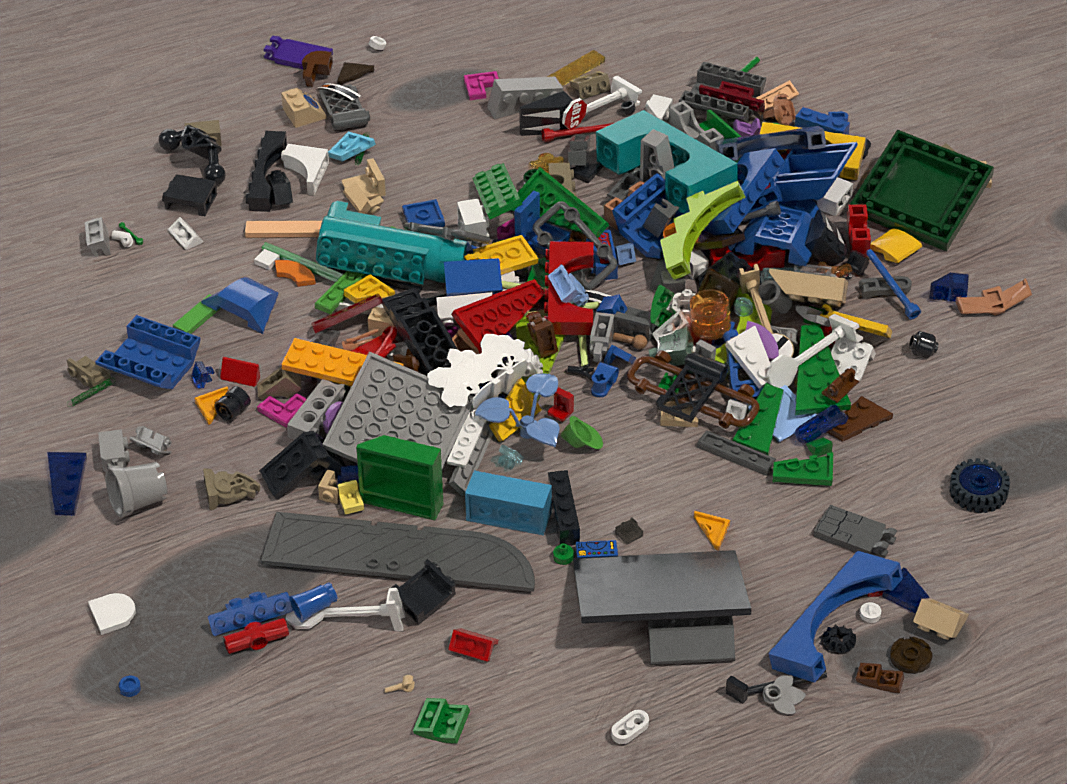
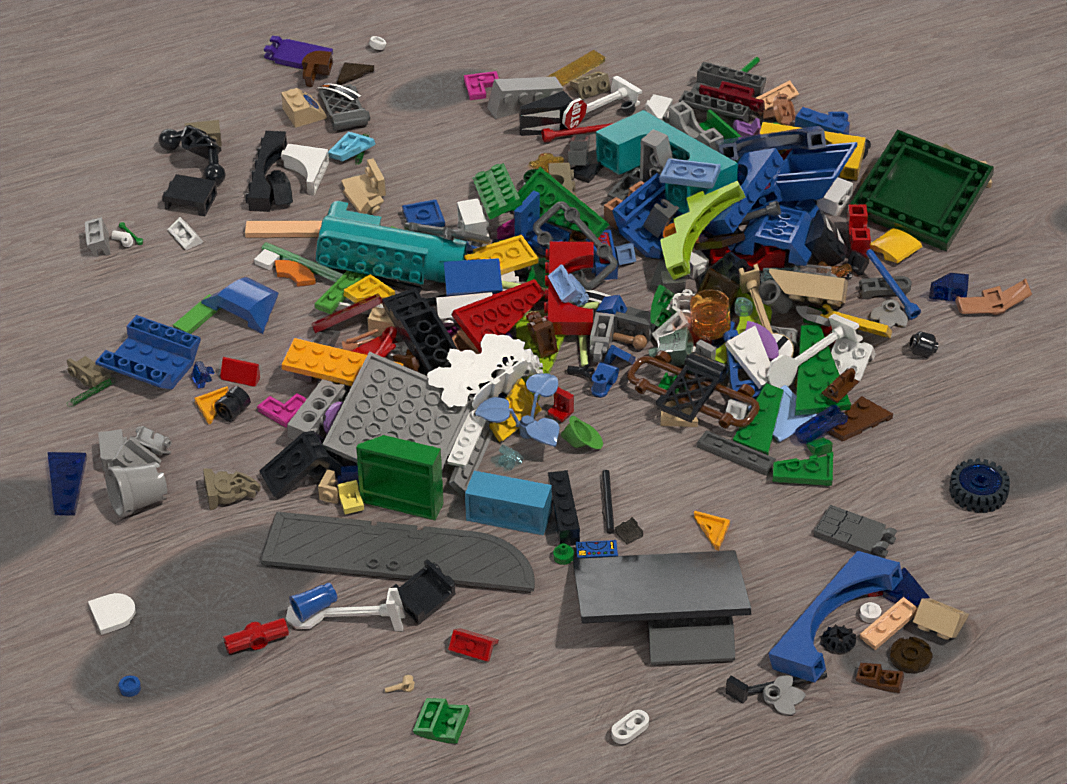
blue bracket [208,592,293,636] -> none
dark tan arch [257,366,302,401] -> none
none -> light grey bracket [112,437,162,468]
none -> black bar [602,470,615,534]
none -> medium blue tile [659,158,721,189]
none -> light nougat tile [860,597,918,650]
none -> light grey plate [870,299,907,329]

